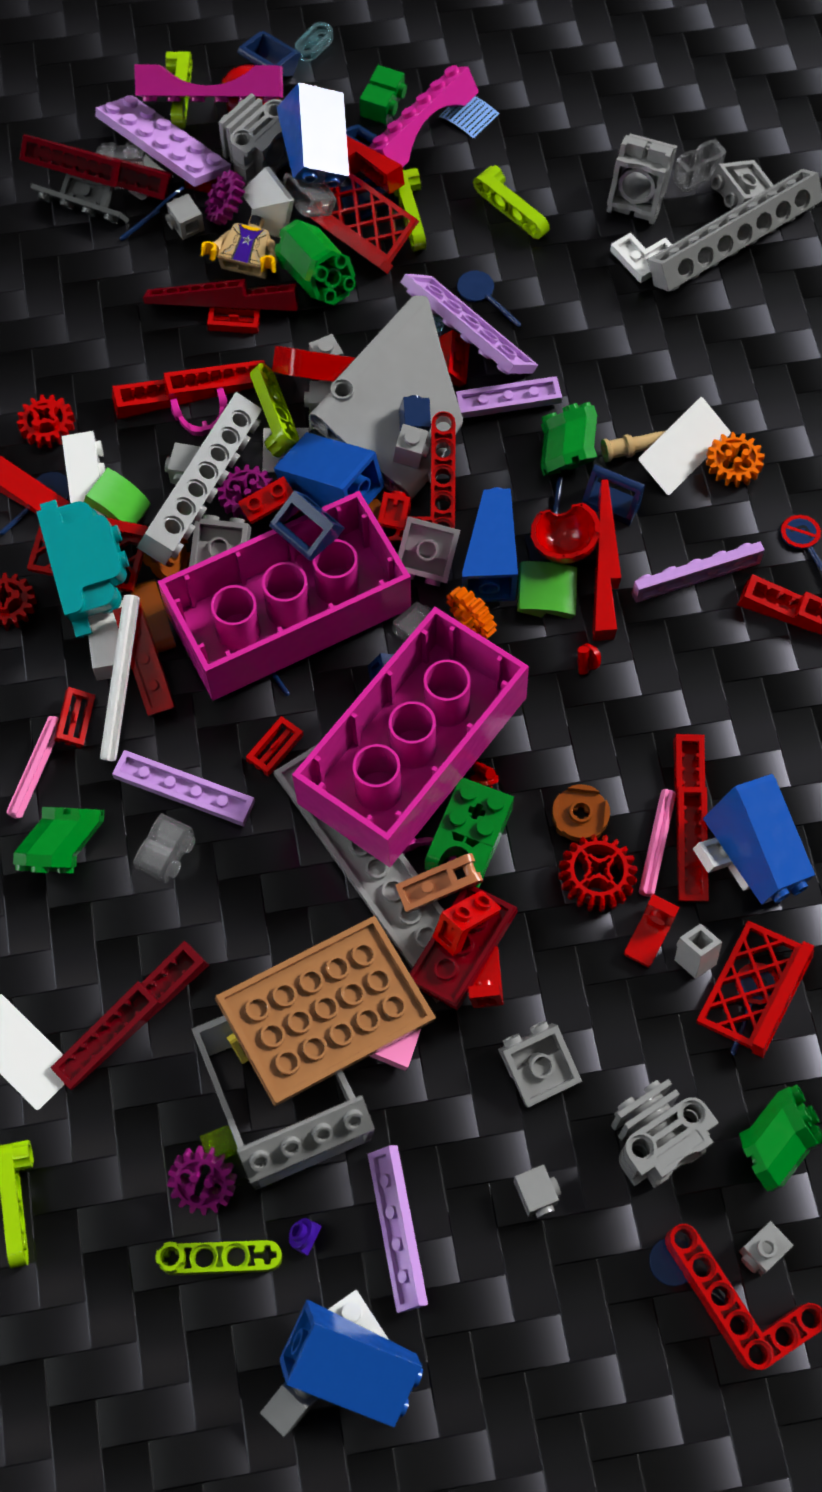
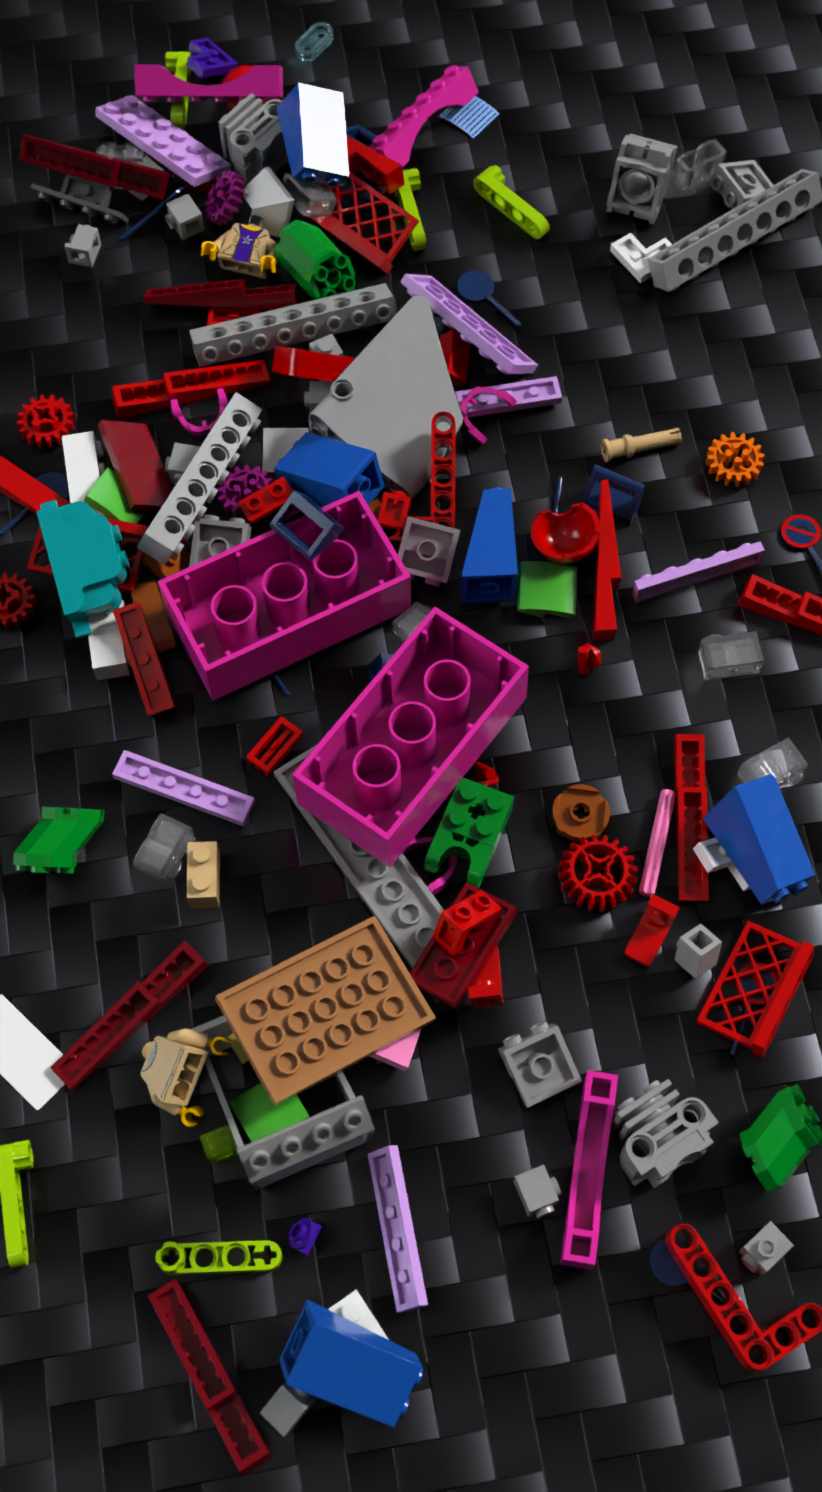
bright pink axle [6,716,59,819] -> none
red tile [54,687,95,749] -> none
white axle [100,594,140,761] -> none
magenta gear [167,1146,237,1215] -> none
dark blue tile [238,31,301,76] -> none
lime beam [250,363,299,458] -> none
green piece [360,65,407,124] -> none
light grey brick [393,424,431,469] -> none
nougat plate [395,853,483,913] -> none
dark blue brick [399,395,431,433] -> none
orange gear [446,586,497,639] -> none
green brick [540,402,597,476] -> none
white sticker [639,397,731,495] -> none
none -> light grey brick [64,224,101,267]
none -> dark red tile [98,420,173,512]
none -> tan torso [141,1028,232,1127]
none -> dark red slope [148,1279,273,1476]
none -> dark purple plate [186,38,238,78]
none -> tan brick [187,841,220,909]
none -> light grey brick [189,283,396,367]
none -> bright green slope [229,1083,310,1143]
none -> dark pink piece [460,386,517,445]
none -> dark pink arch [560,1070,618,1270]
none -> clear brick [698,631,764,680]
none -> clear brick [737,737,808,790]

